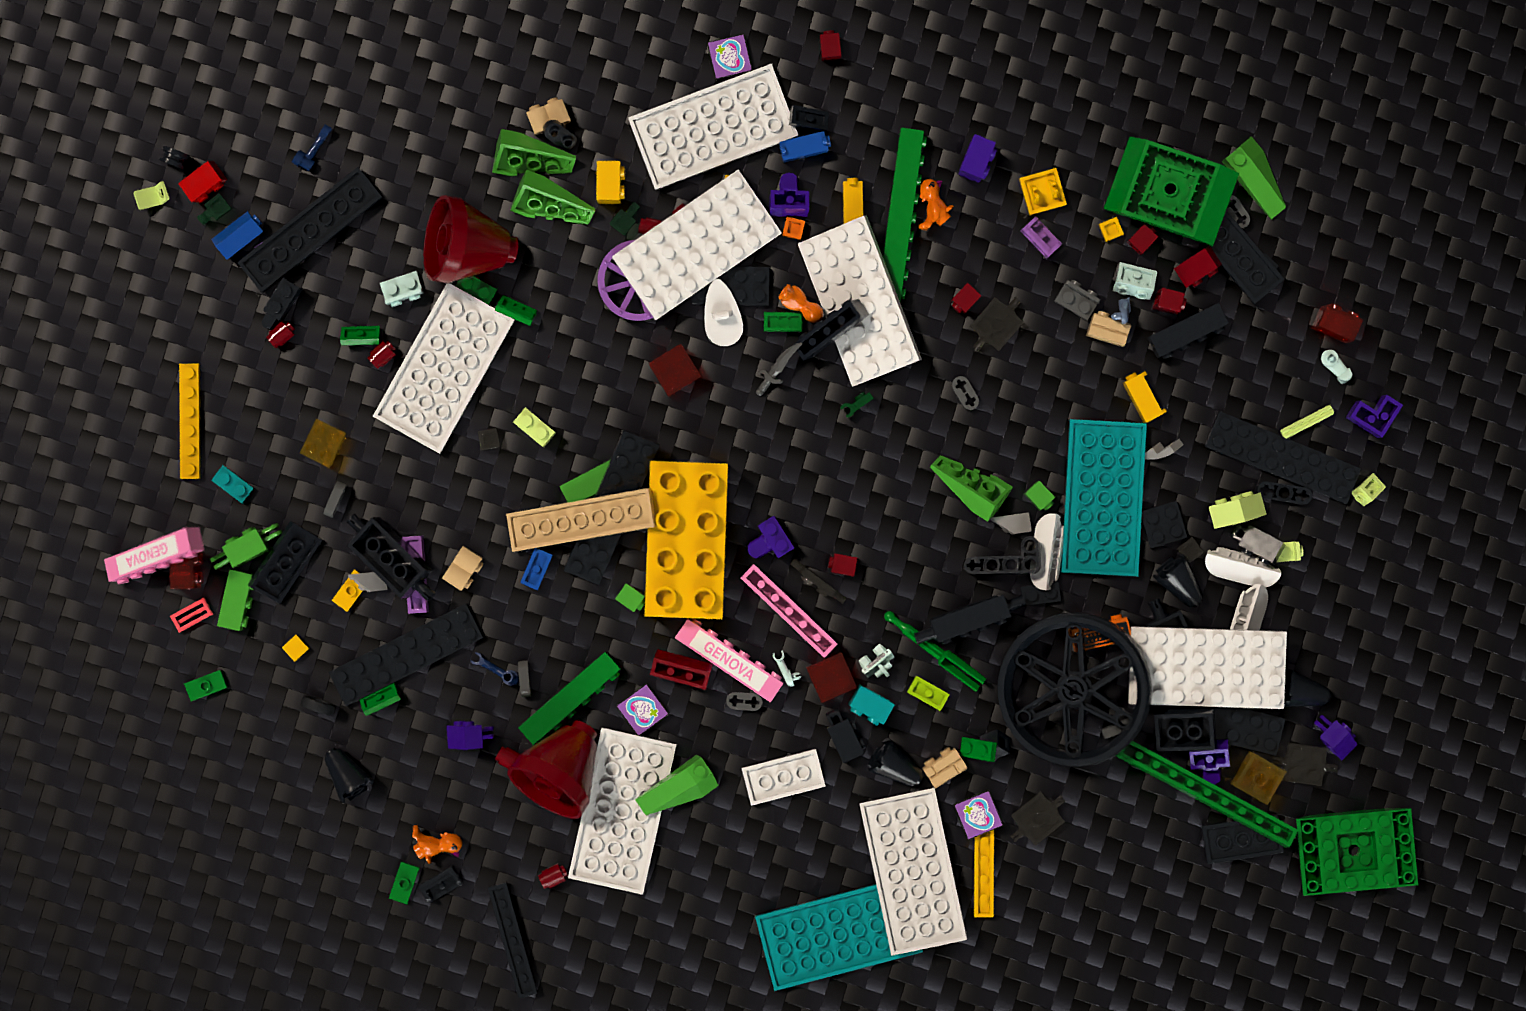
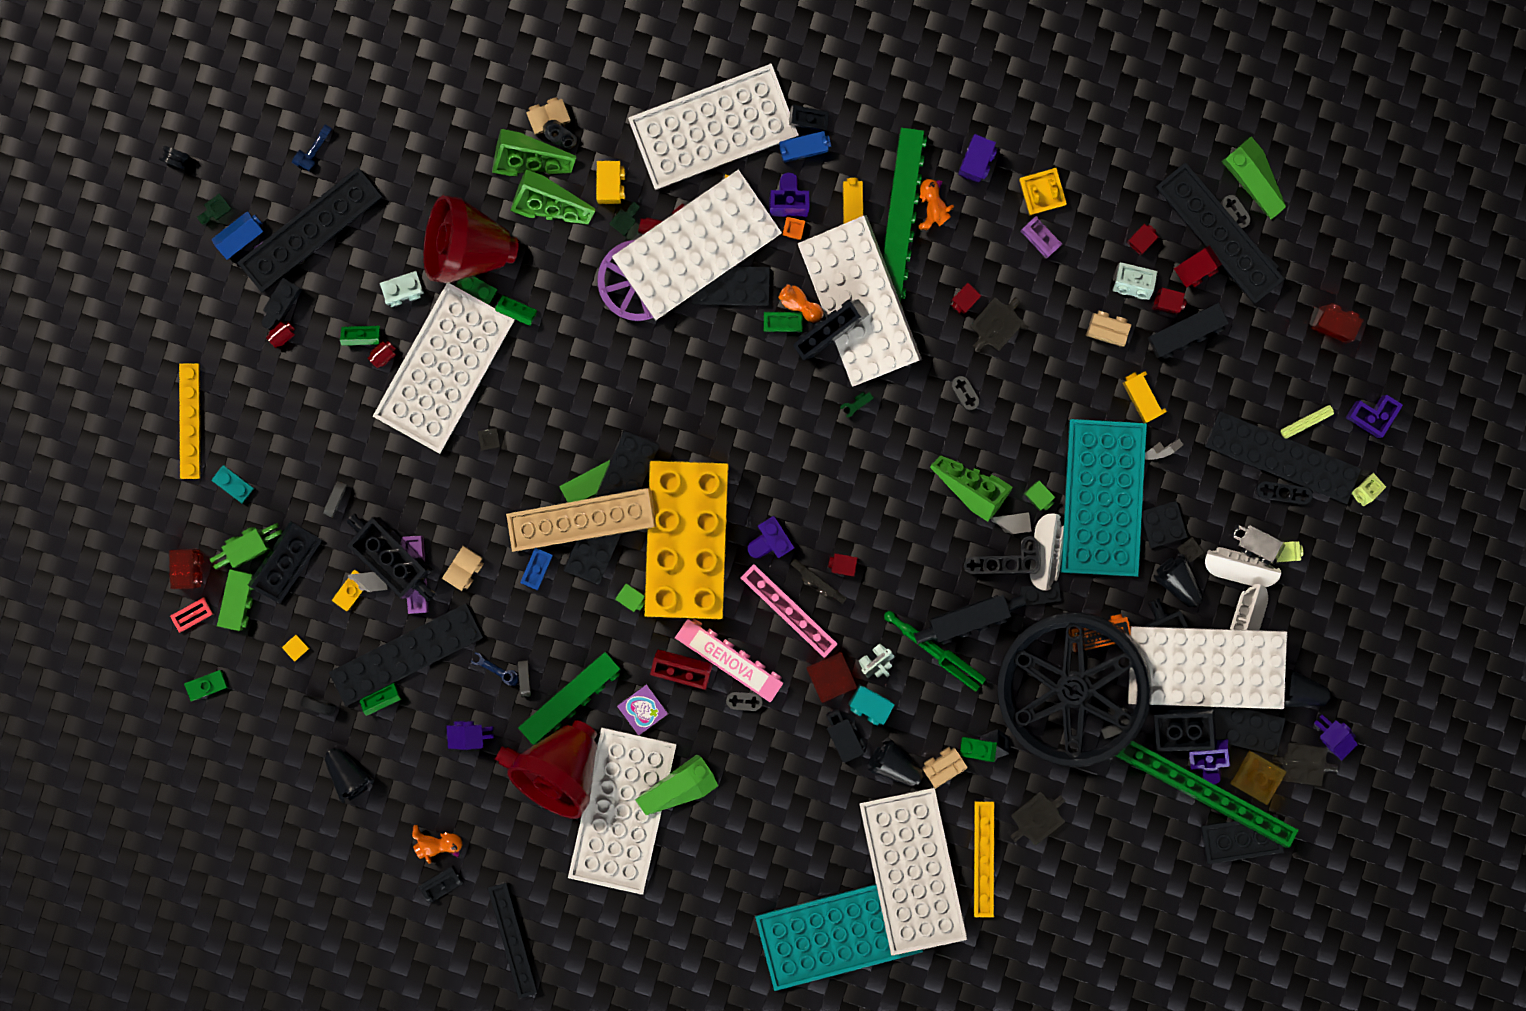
bright pink brick [104,527,204,584] -> none
yellowish green bracket [133,181,169,210] -> none
red brick [178,161,227,203] -> none
clear yellow hinge [300,419,346,468] -> none
green plate [389,861,420,904] -> none
yellowish green brick [513,407,556,447] -> none
dark red brick [538,863,568,889] -> none
clear red brick [648,344,701,397] -> none
white shield [704,278,743,346] -> none
tile [707,34,753,80] -> none
white plate [742,749,825,806] -> none
dark grey piece [756,342,803,396] -> none
light aqua piece [773,650,801,687] -> none
dark red brick [819,30,841,60] -> none
lime plate [907,675,950,711] -> none
tile [953,789,1004,840] -> none
dark grey bracket [1054,280,1100,321] -> none
yellow tile [1098,217,1124,242] -> none
green slope [1104,137,1239,246] -> none
sand blue piece [1111,297,1131,324] -> none
yellowish green brick [1209,491,1267,529] -> none
green slope [1296,808,1418,896] -> none
light aqua piece [1321,350,1353,384] -> none

